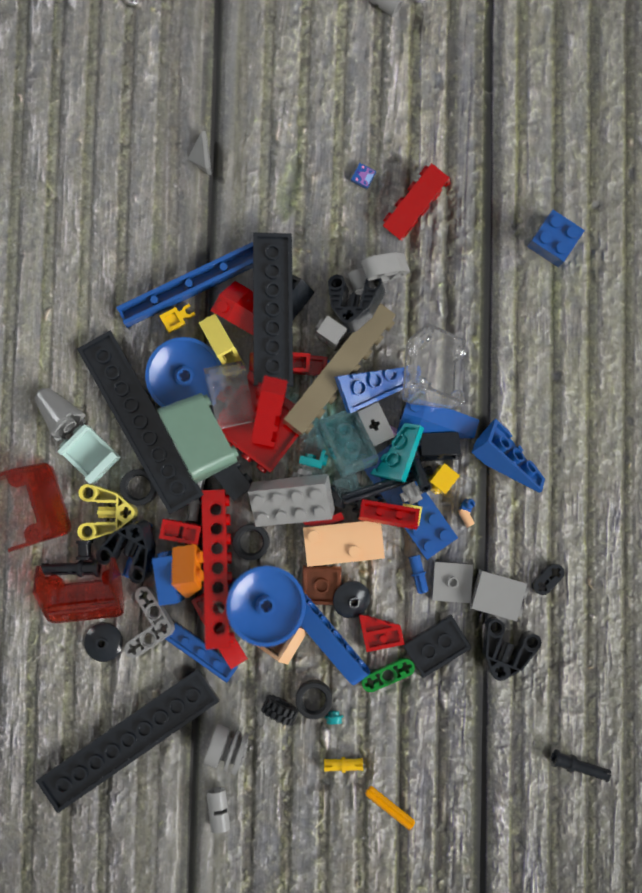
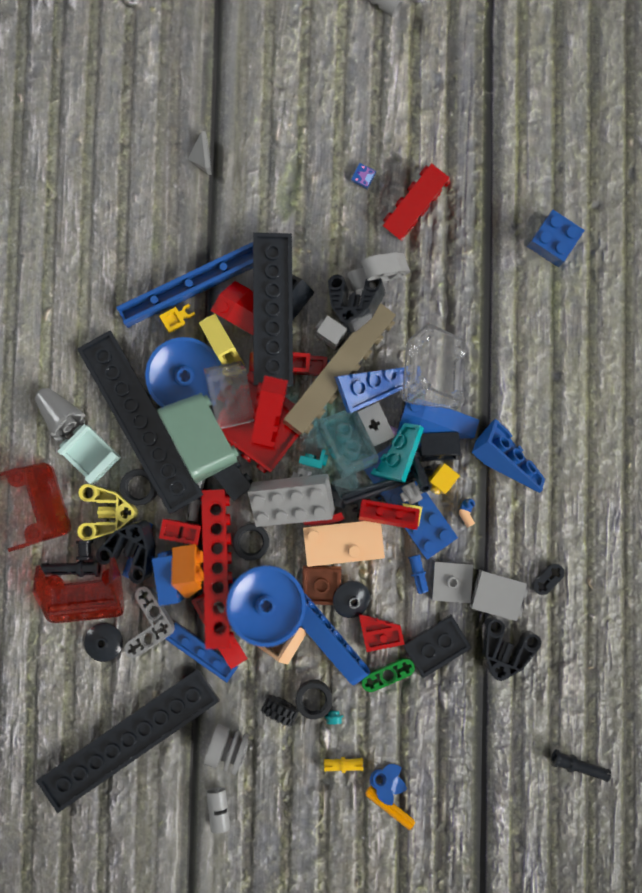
none -> blue plate [370,764,407,805]

